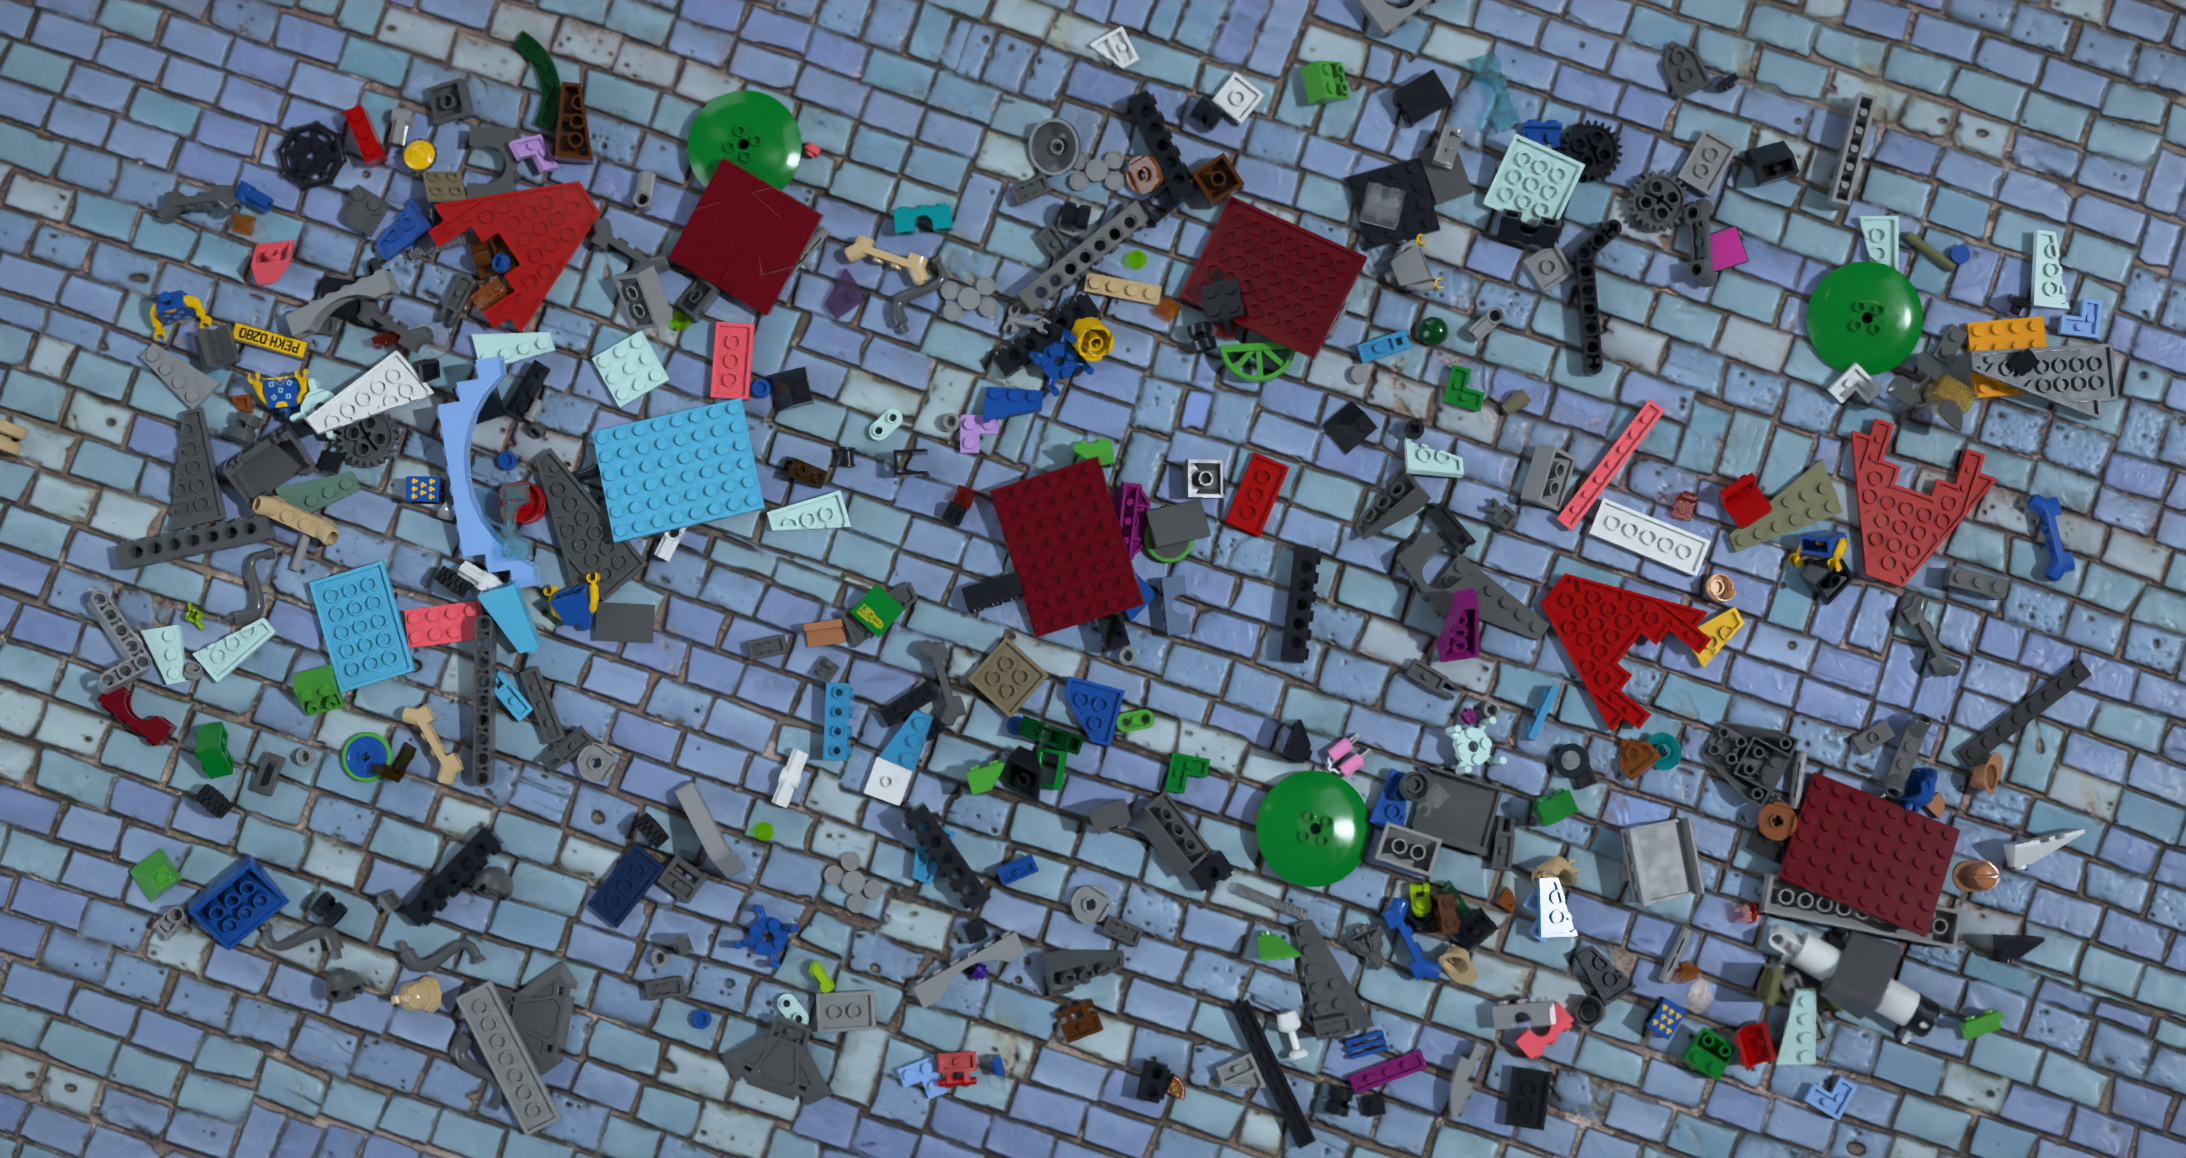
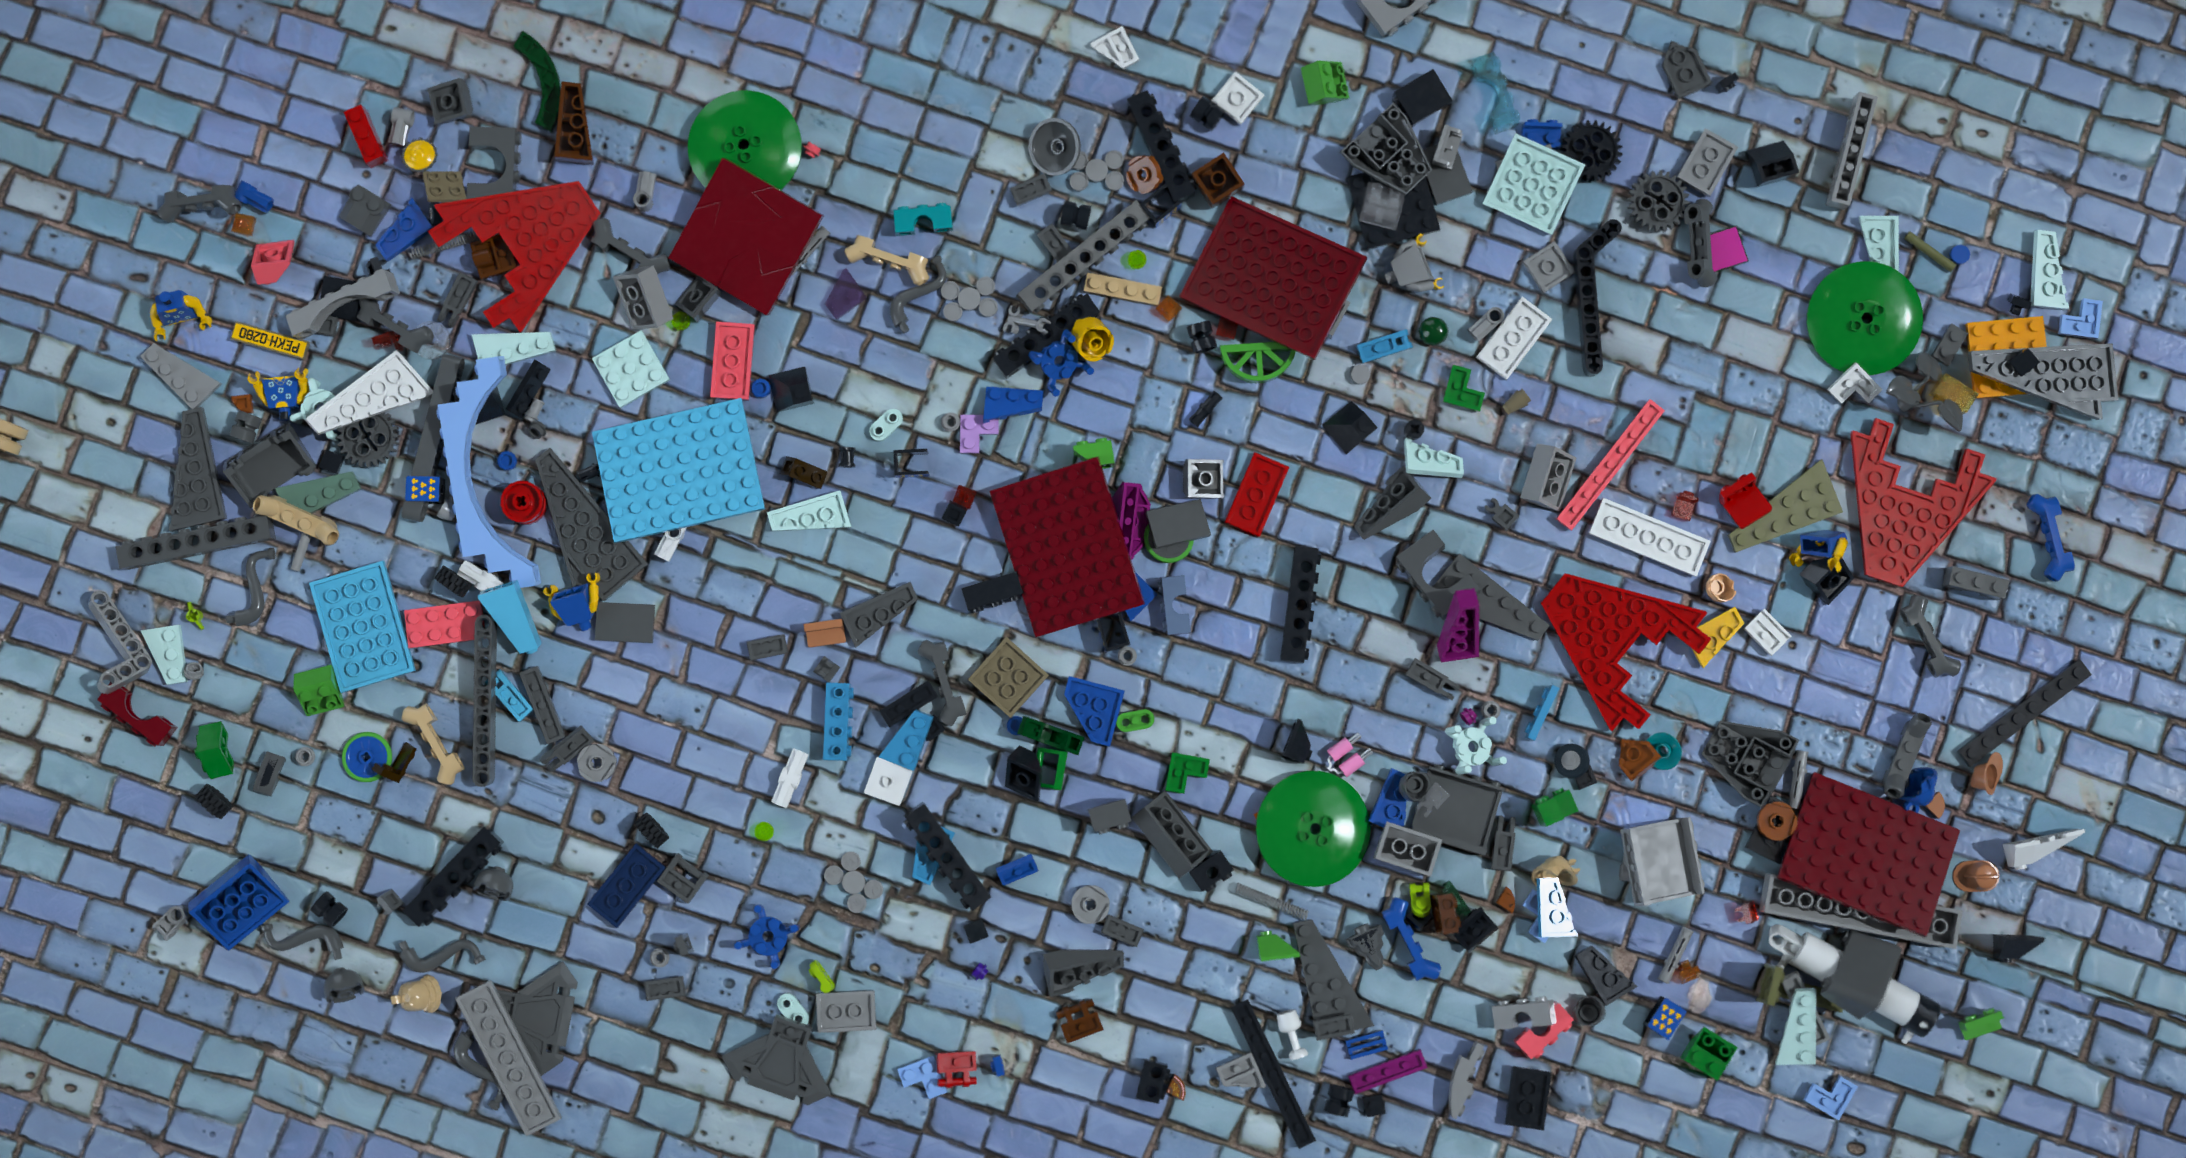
bright green slope [129,848,184,902] -> none
light aqua wing [193,618,277,683] -> none
dark grey bracket [194,325,241,374] -> none
black plate [276,120,347,191] -> none
black tile [418,358,440,383] -> none
clear orange hips [470,276,508,311] -> none
blue tile [492,253,510,273] -> none
clear light blue arch [499,482,533,561] -> none
lavender plate [508,134,559,174] -> none
light grey beam [675,780,746,878] -> none
blue tile [692,1009,712,1029] -> none
green tile [850,583,905,638] -> none
light grey arch [913,930,1027,1008] -> none
bright green slope [966,759,1006,795] -> none
black plate [1200,269,1245,334] -> none
black plate [1426,502,1476,555] -> none
tan piece [1438,944,1478,985] -> none
black arch [1497,208,1560,249] -> none
red bracket [1734,1021,1777,1071] -> none
dark grey plate [1851,719,1895,756] -> none
none -> dark grey beam [402,354,465,522]
none -> black pin [1189,391,1223,427]
none -> dark grey wedge [1340,103,1432,195]
none -> white tile [1476,297,1553,380]
none -> white plate [1743,609,1792,656]

